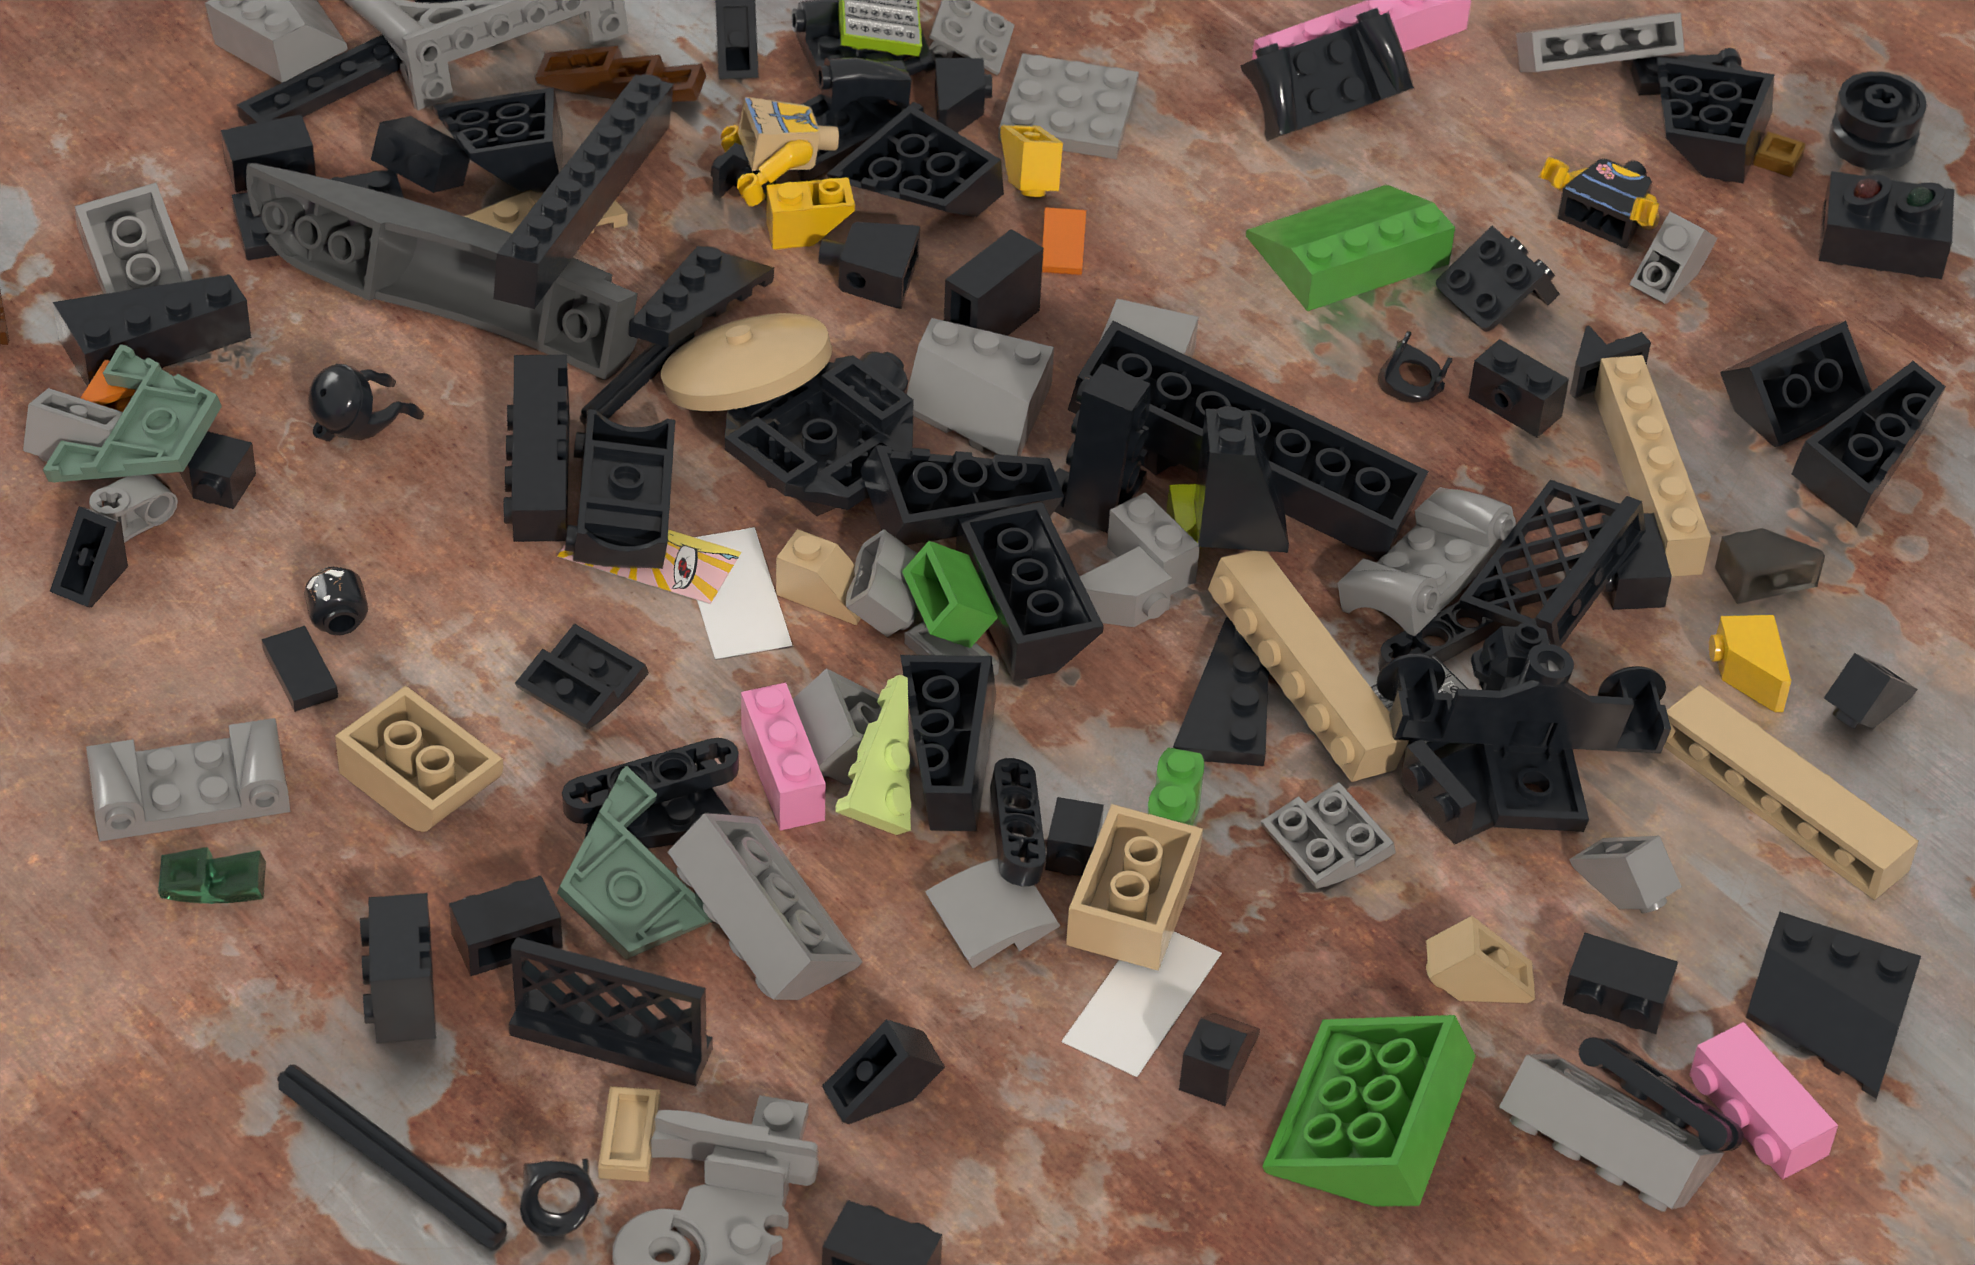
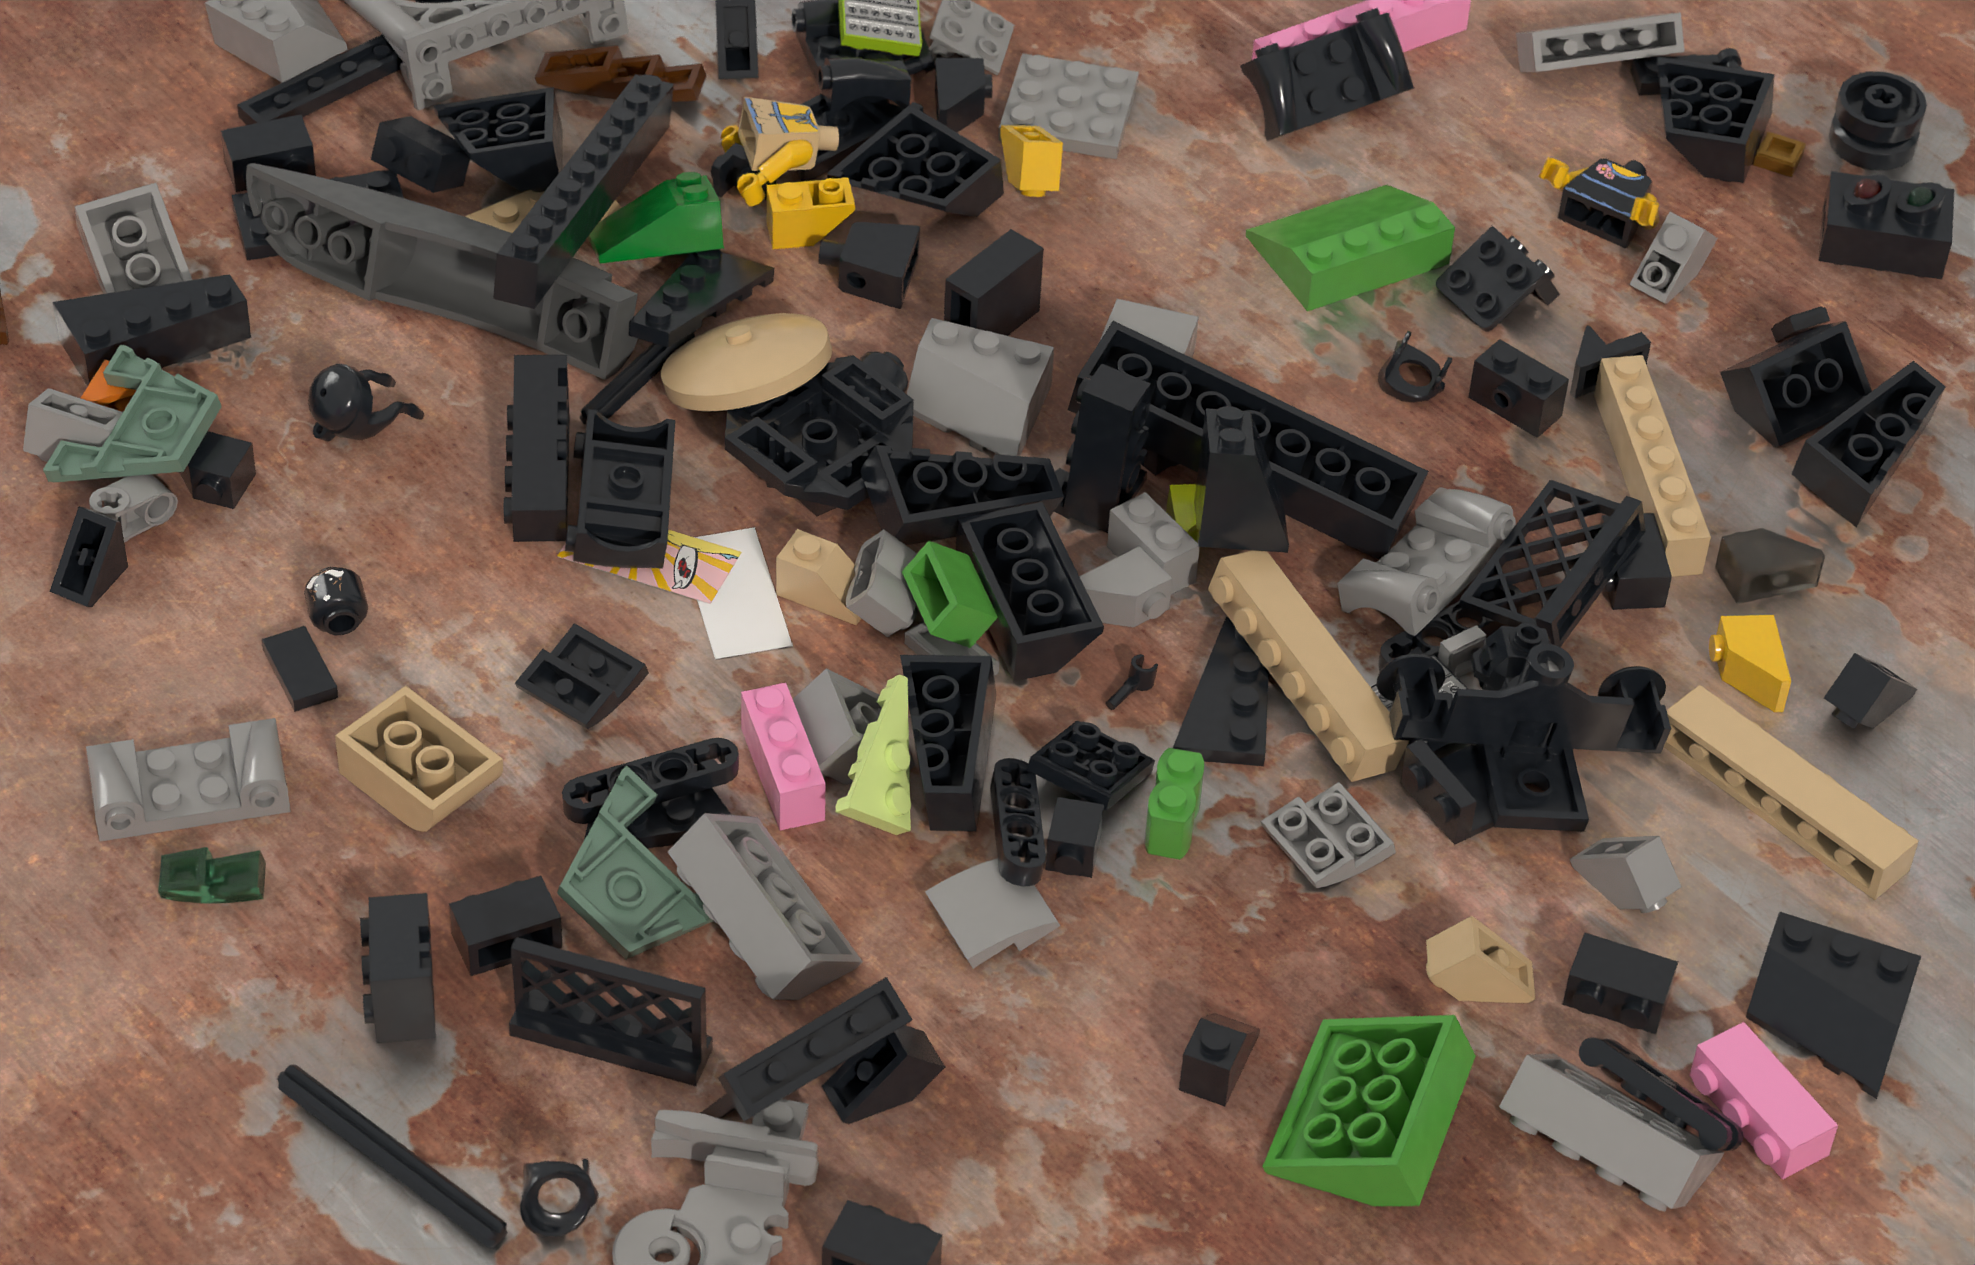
tan tile [598,1086,660,1182] -> none
orange slope [1042,207,1086,275] -> none
white sticker [1061,932,1222,1077] -> none
tan brick [1066,804,1203,971] -> none
none -> green slope [588,172,724,264]
none -> black fence [700,977,913,1122]
none -> black tile [1027,721,1155,811]
none -> black hand [1106,654,1158,710]
none -> light grey tile [1438,625,1486,678]
none -> black tile [1771,306,1830,342]

